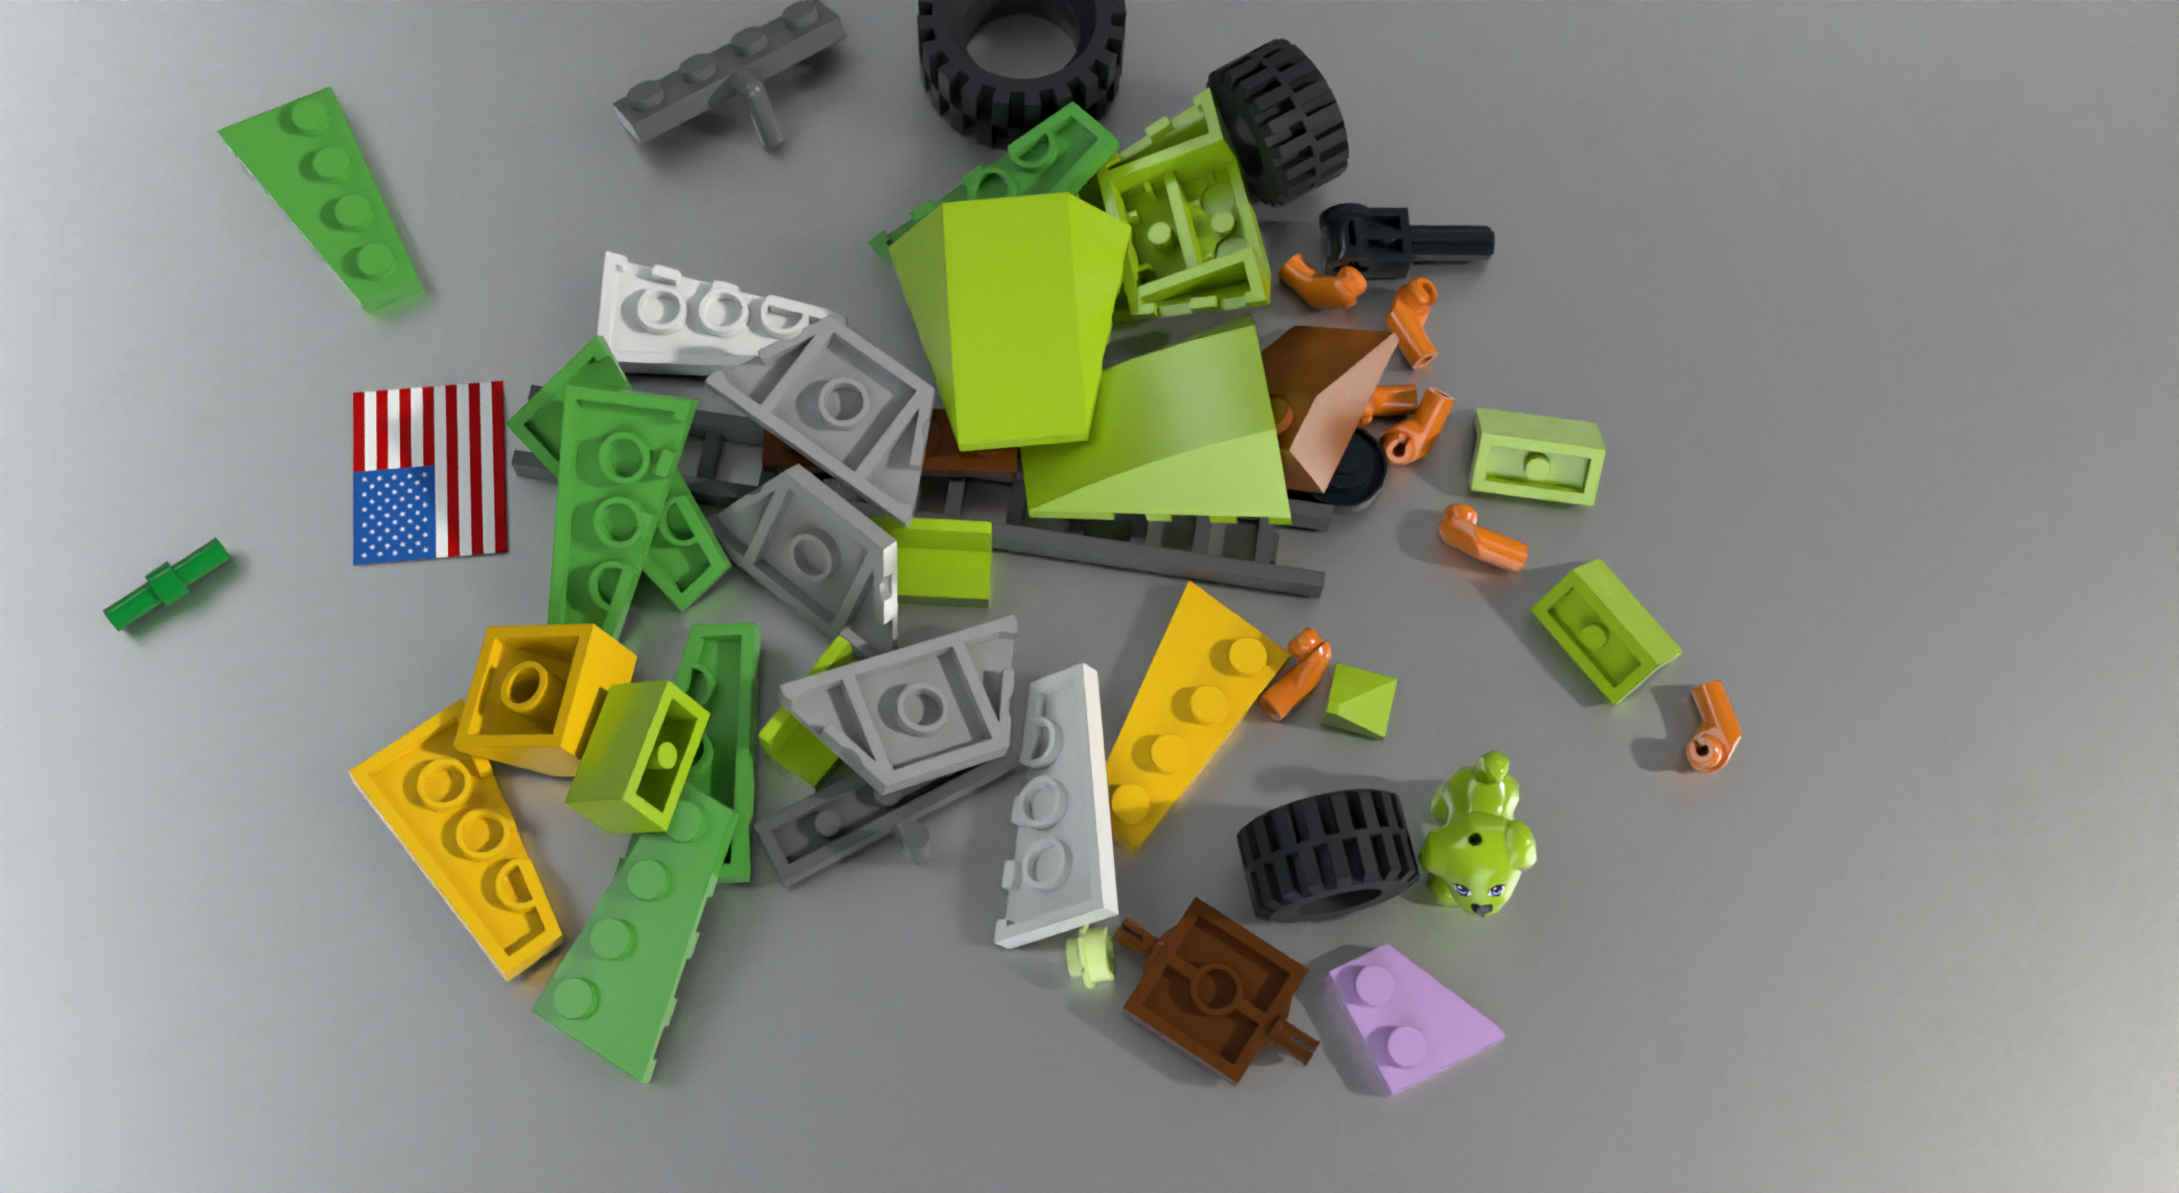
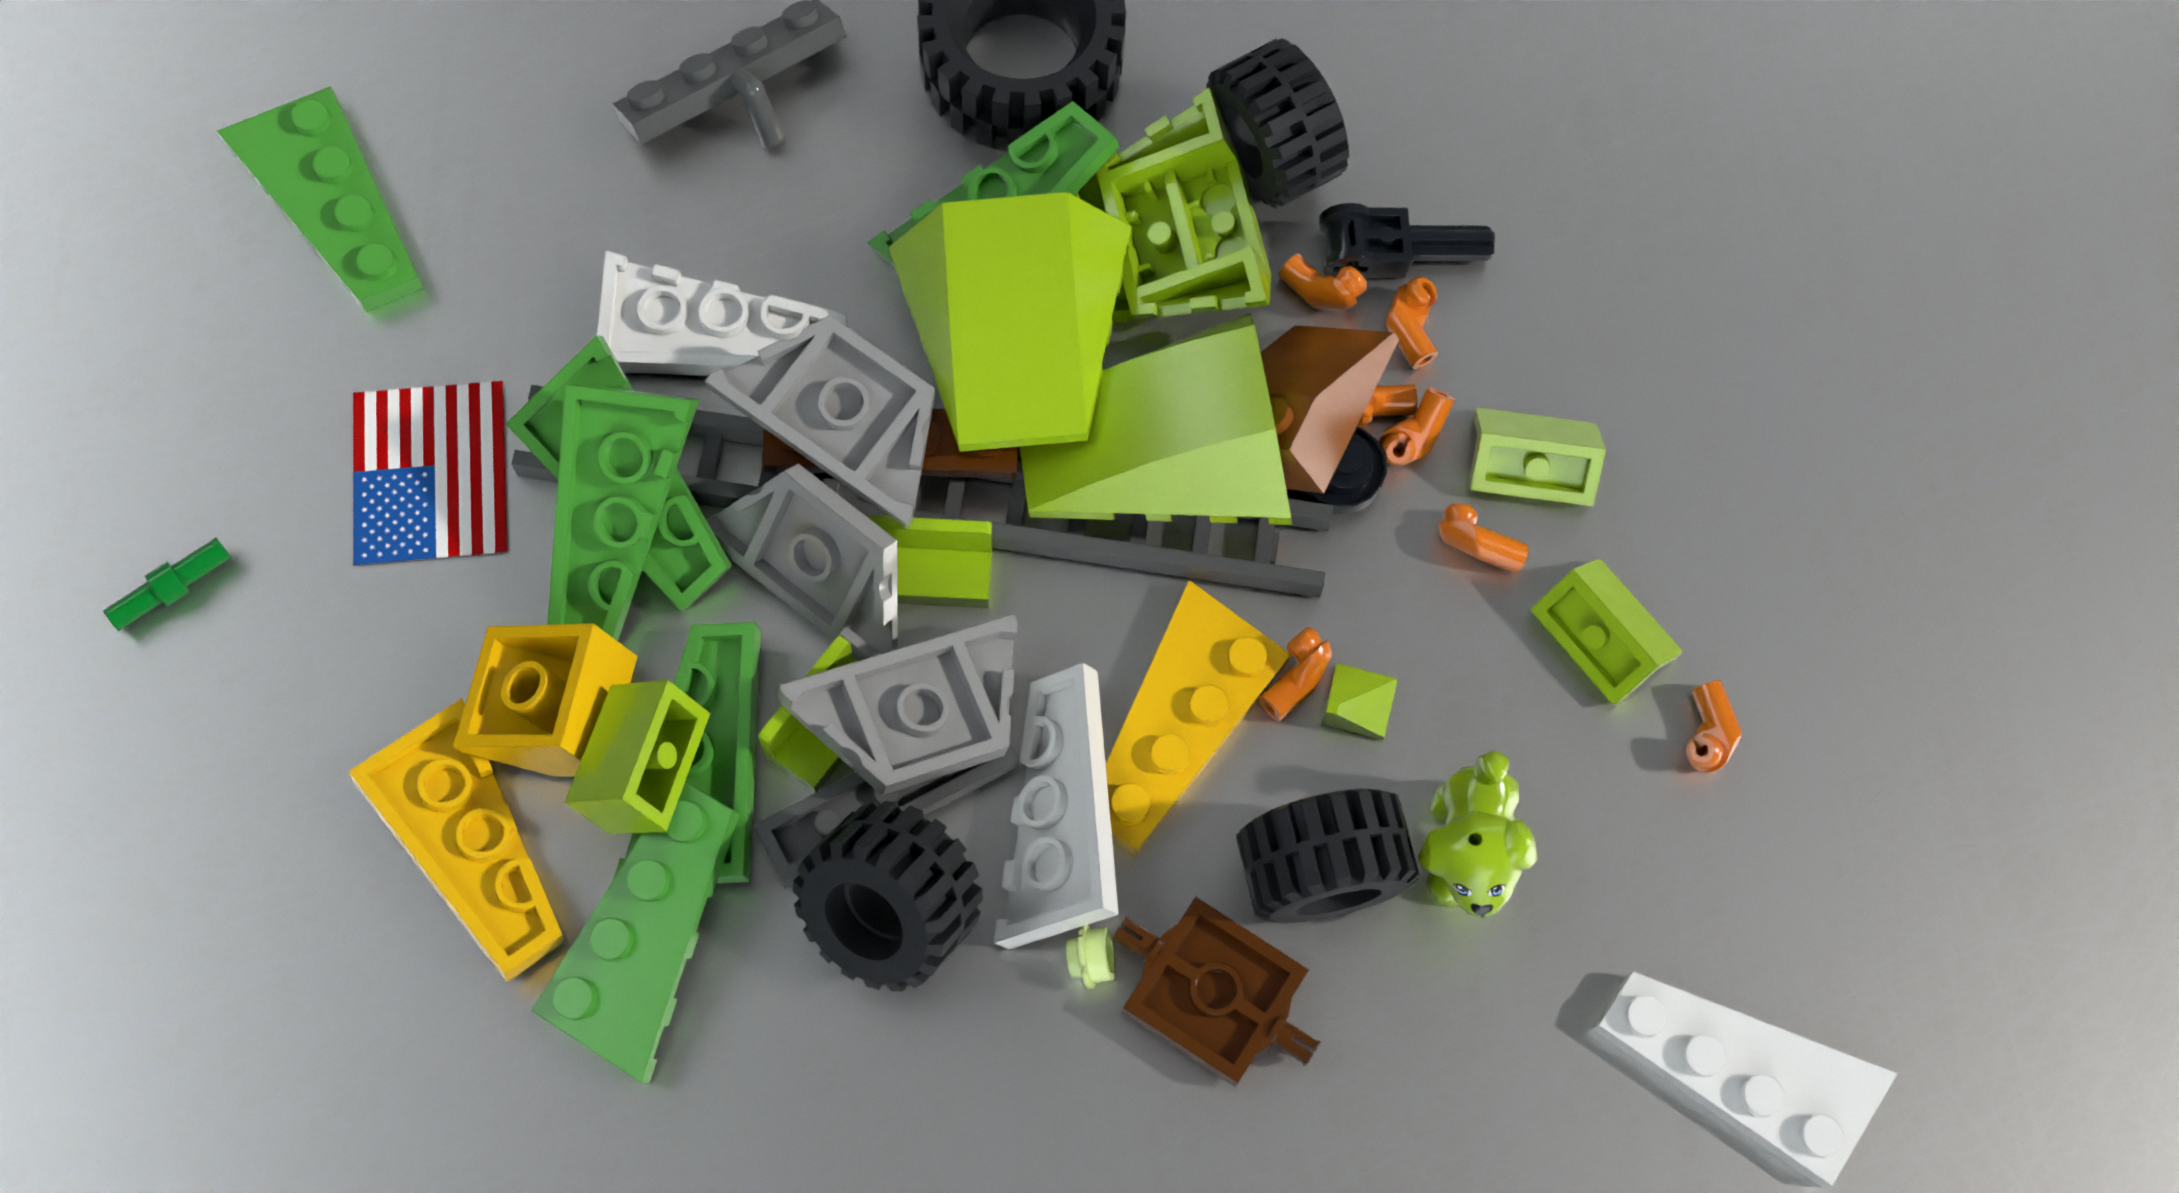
lavender wing [1325,943,1506,1097] -> none
none -> black tyre [792,801,983,992]
none -> white wing [1593,971,1898,1189]

